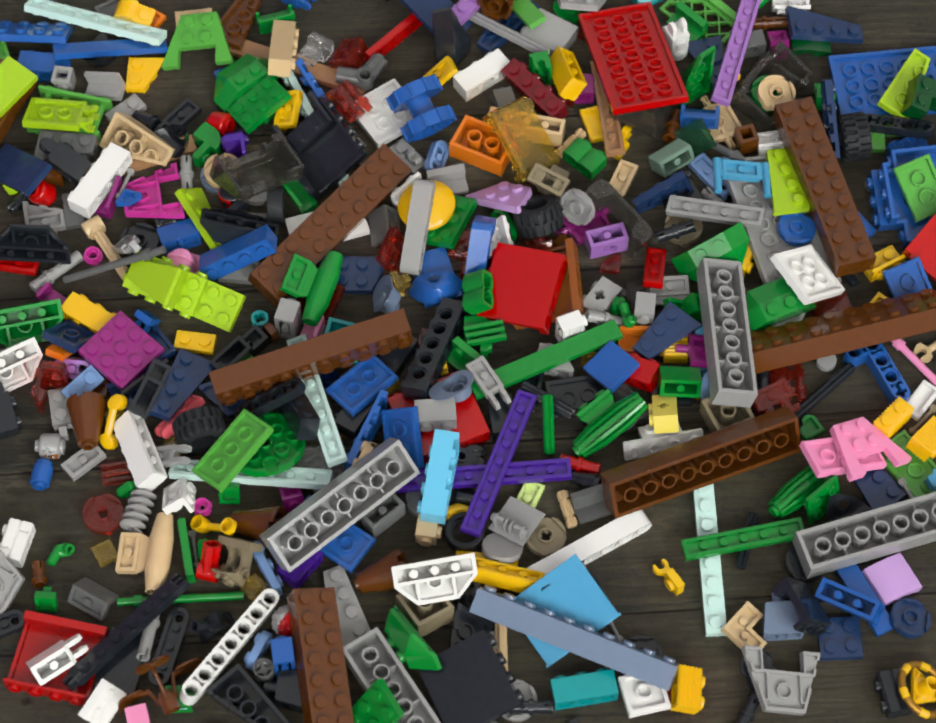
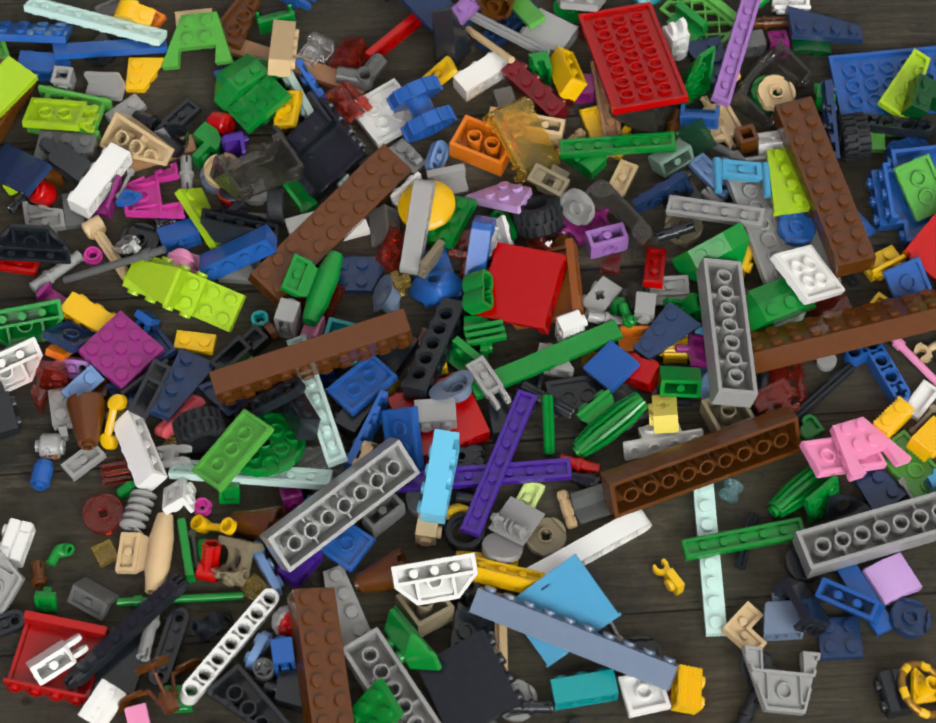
none -> dark tan tile [418,239,445,279]
none -> tan bar [465,26,515,64]
none -> green tile [559,131,676,159]
none -> clear light blue wheel [718,478,744,503]

